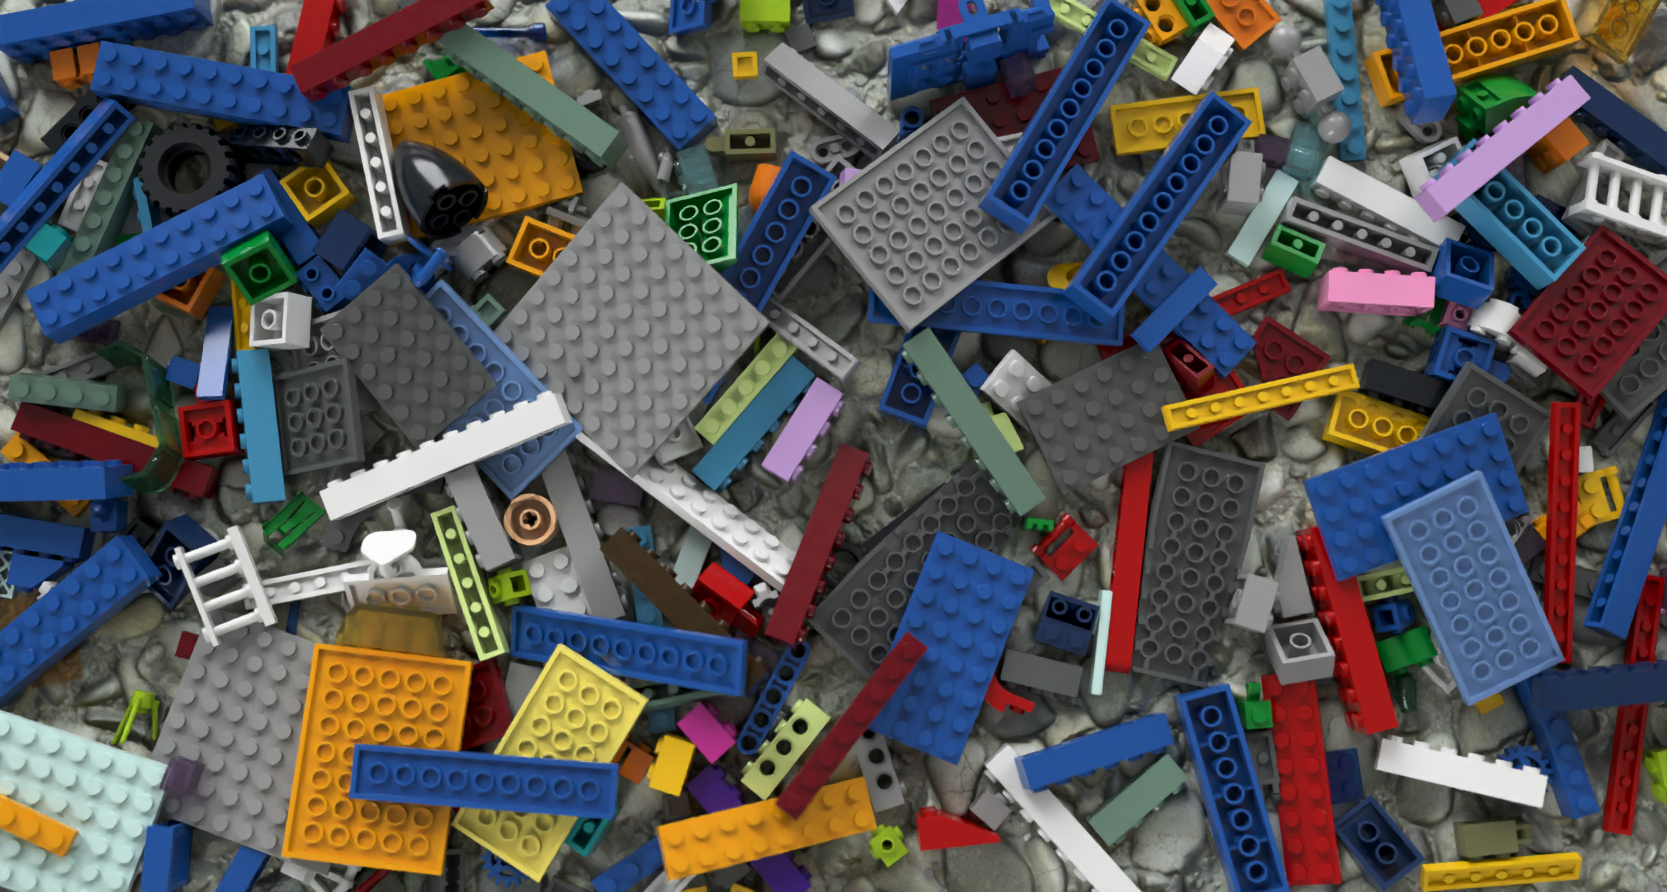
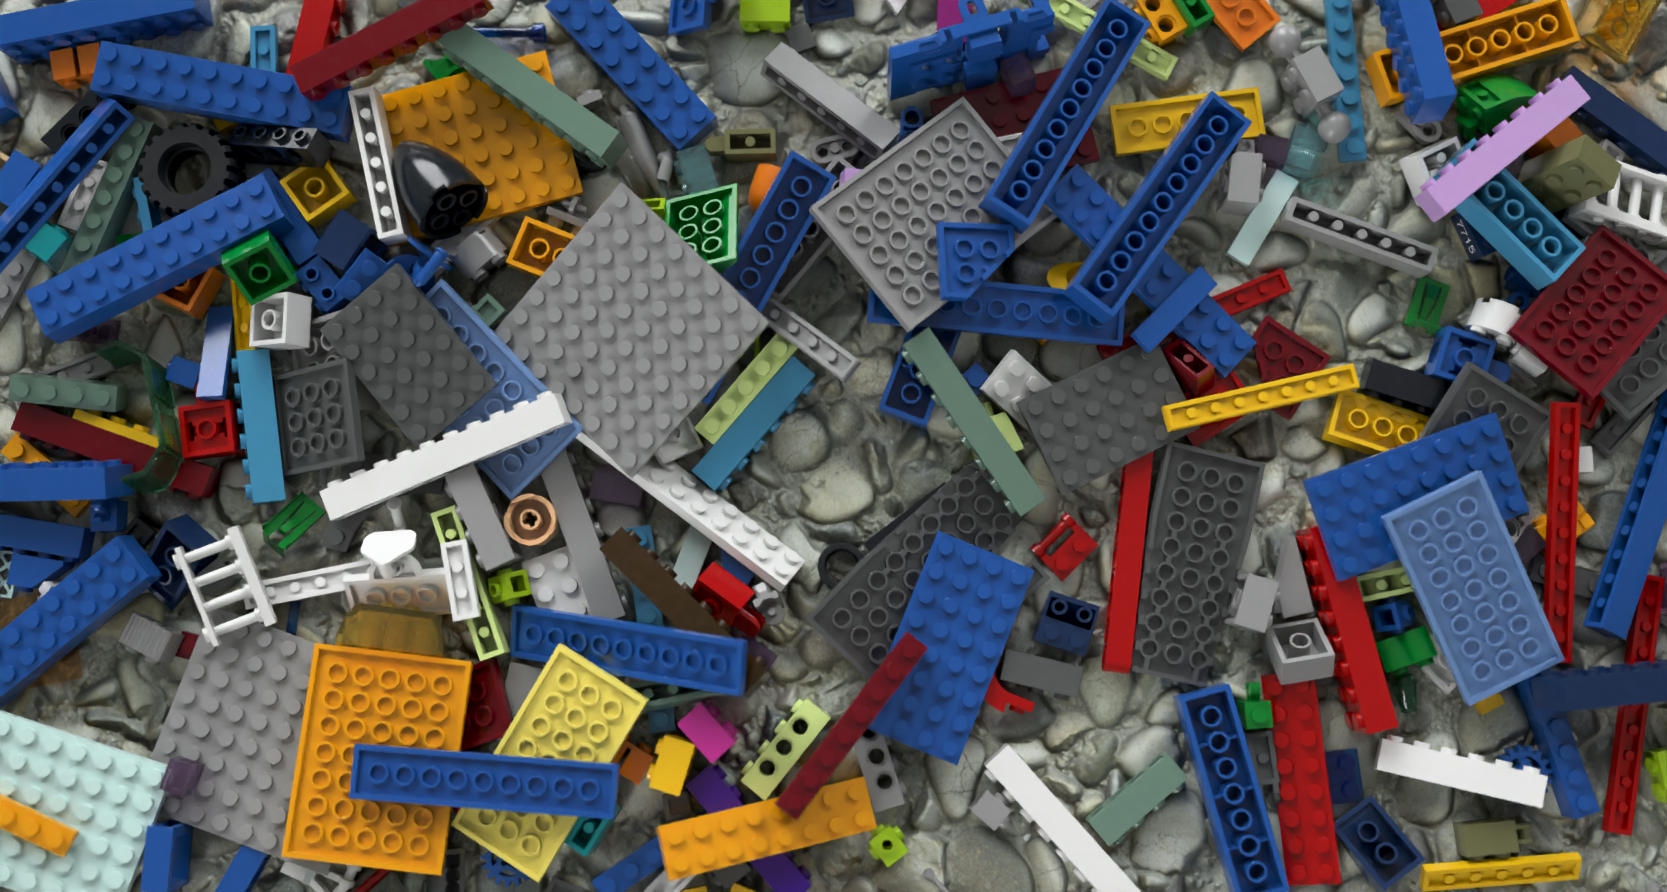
lime plant [112,690,160,745] -> none
yellow plate [732,51,758,80] -> none
blue beam [737,641,810,755] -> none
lavender brick [761,377,845,485] -> none
dark red brick [764,443,873,650] -> none
red slope [914,806,1000,851] -> none
blue brick [1014,713,1174,793] -> none
green tile [1021,518,1054,533] -> none
light aqua tile [1088,590,1113,695] -> none
white brick [1171,23,1235,95] -> none
green brick [1261,224,1326,279] -> none
white brick [1309,156,1466,248] -> none
bright pink brick [1317,267,1435,317] -> none
blue brick [1430,238,1494,310] -> none
bright pink brick [1438,300,1473,331] -> none
yellow plate [1578,465,1625,525] -> none
none -> light grey brick [118,612,185,665]
none -> white plate [440,539,481,621]
none -> blue plate [936,222,1015,301]
none -> olive brick [1518,134,1622,214]

